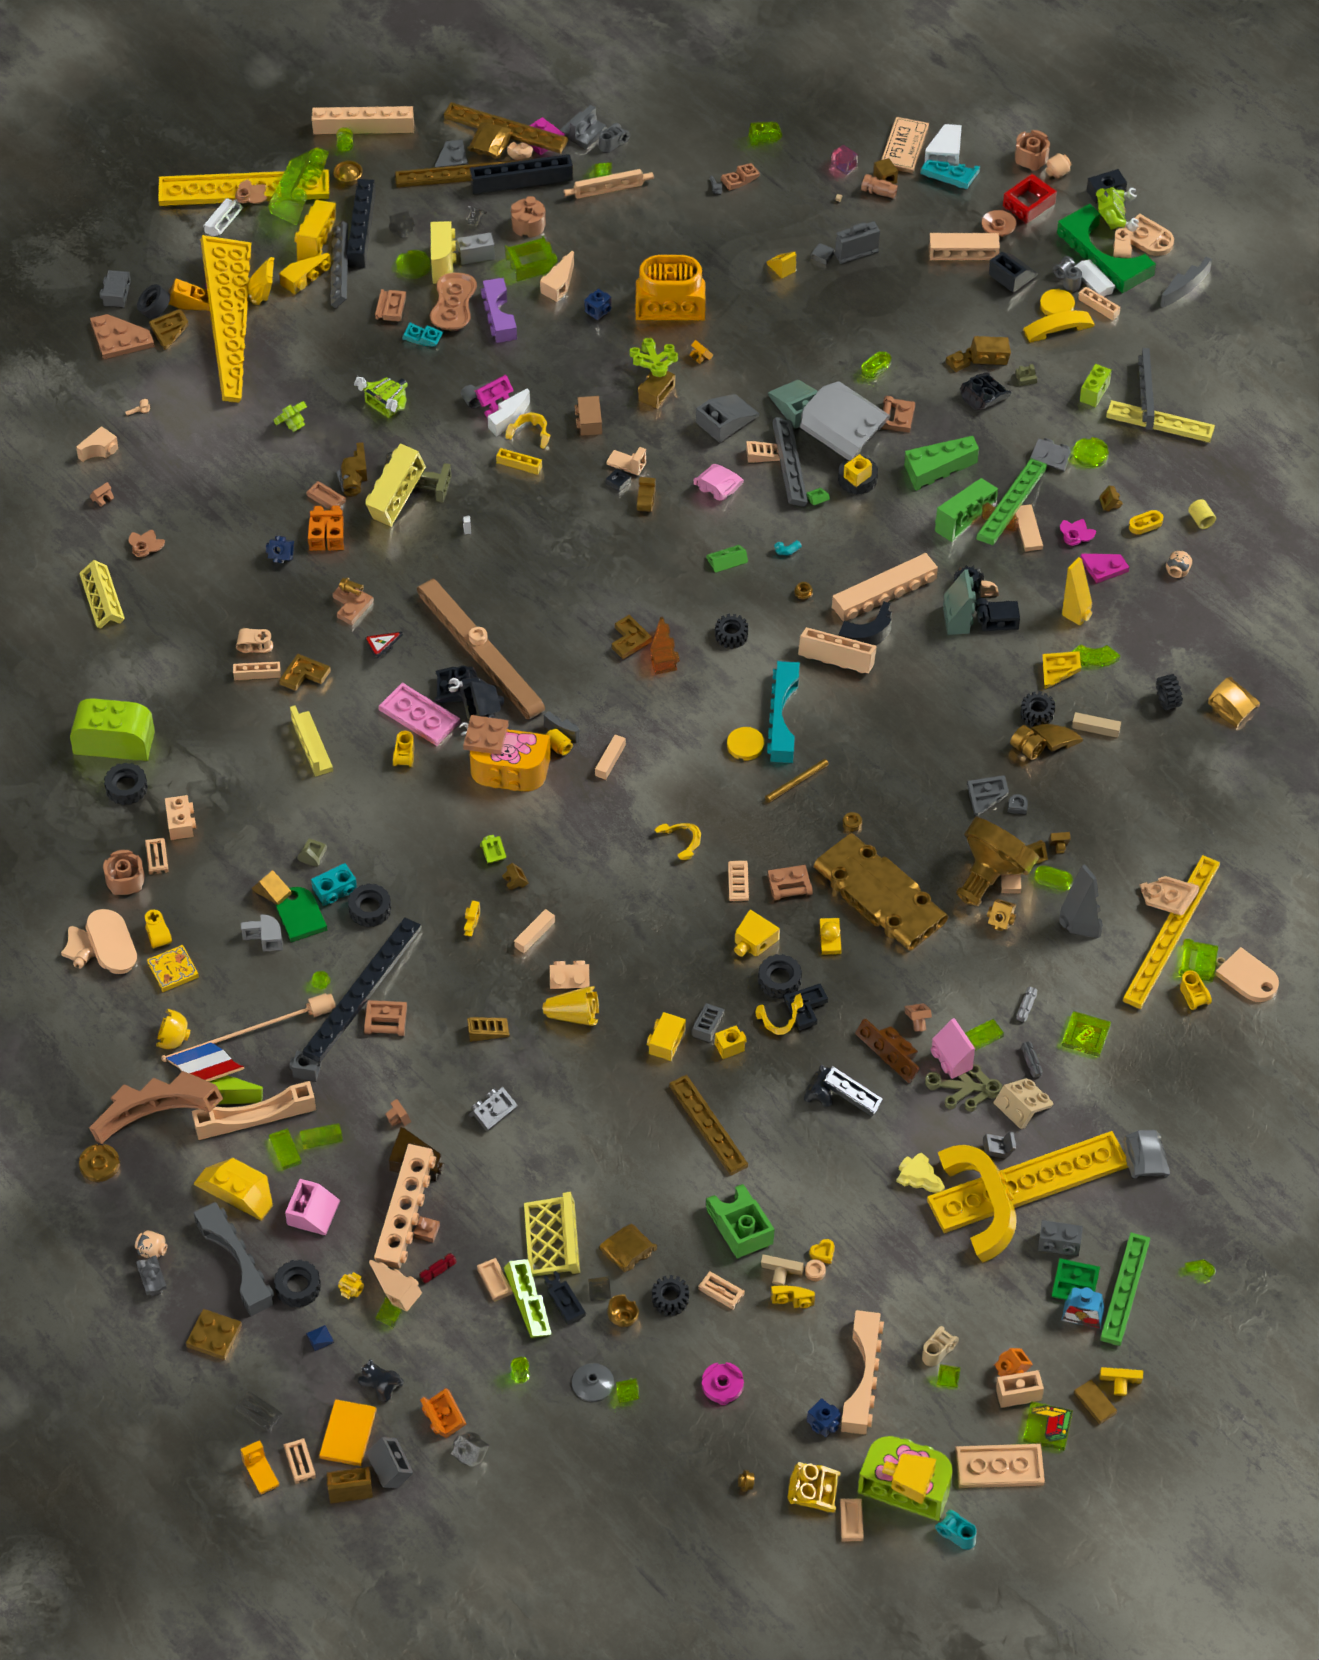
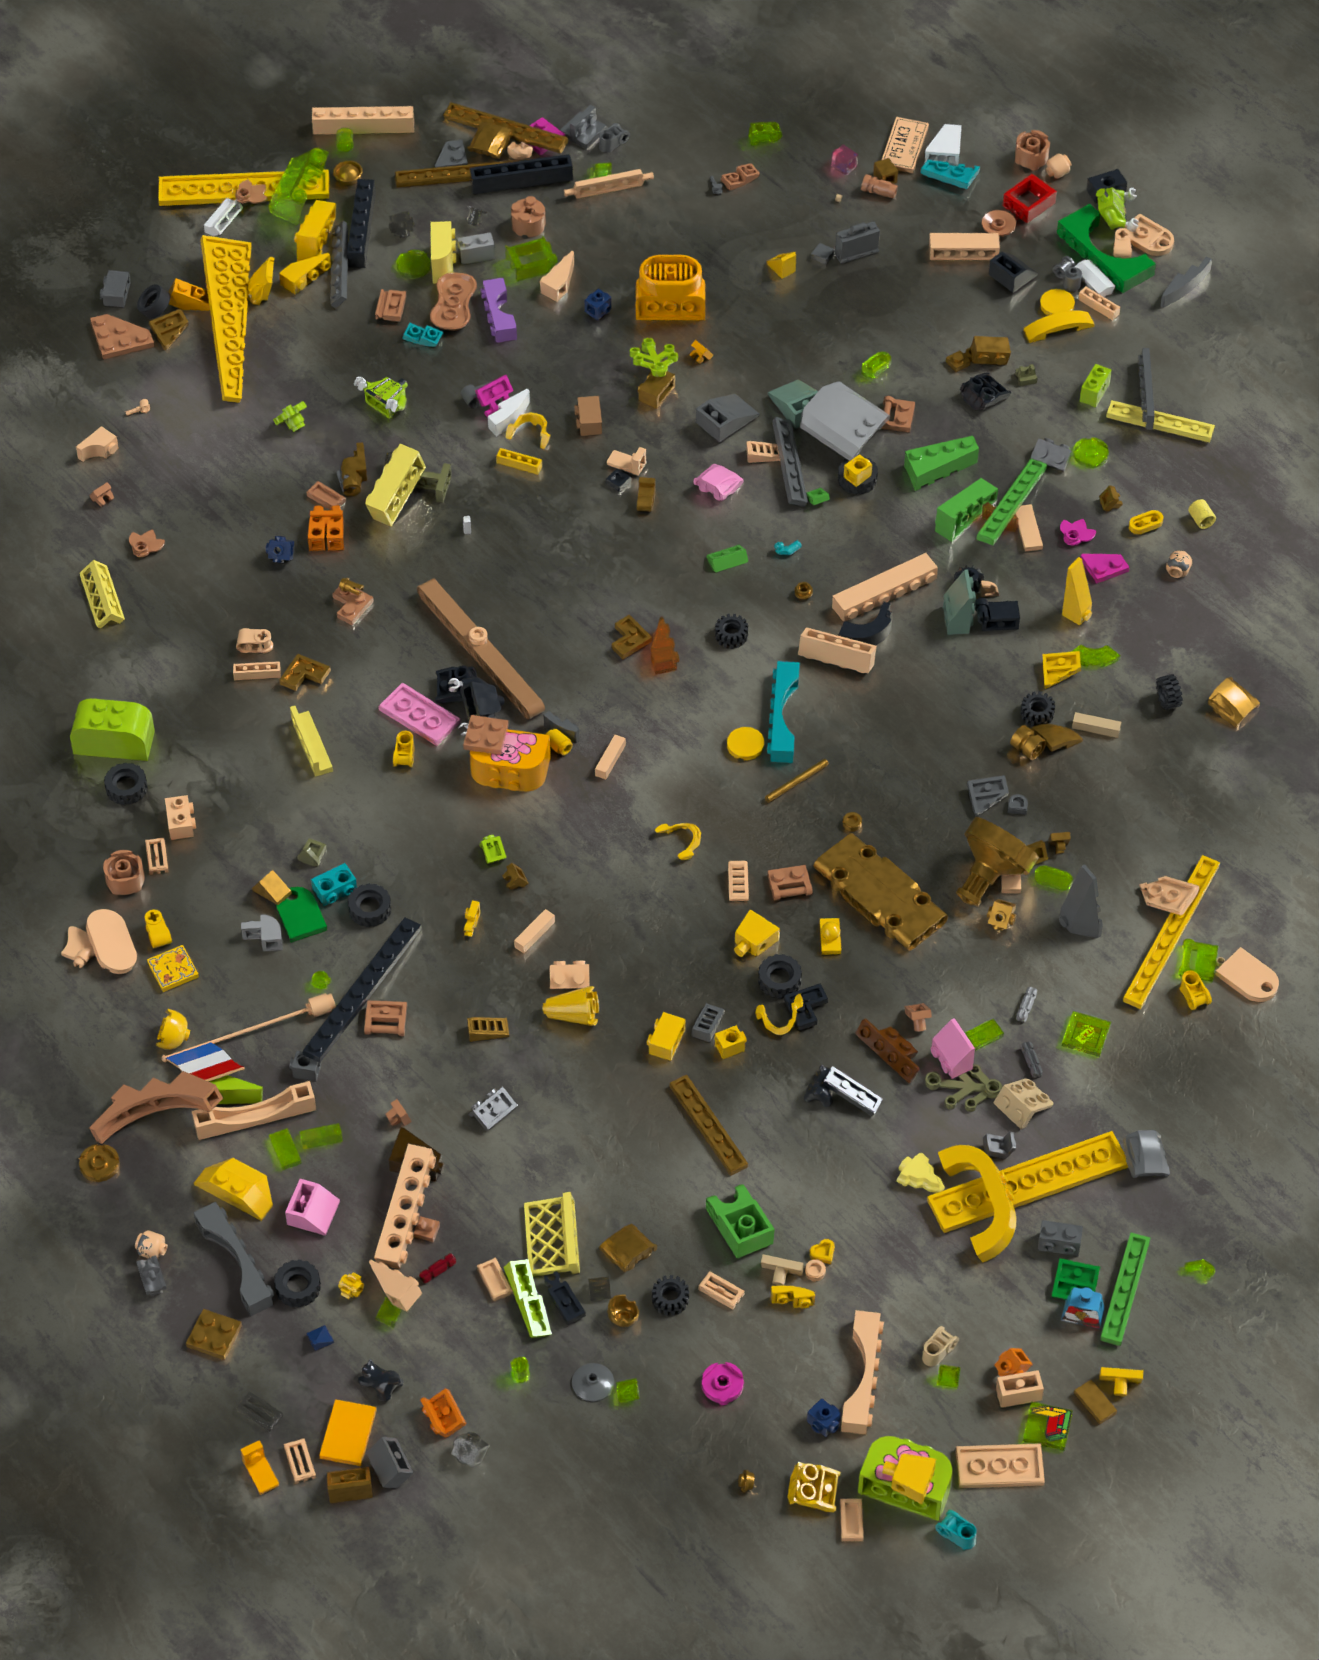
piece [365,632,403,658] -> none

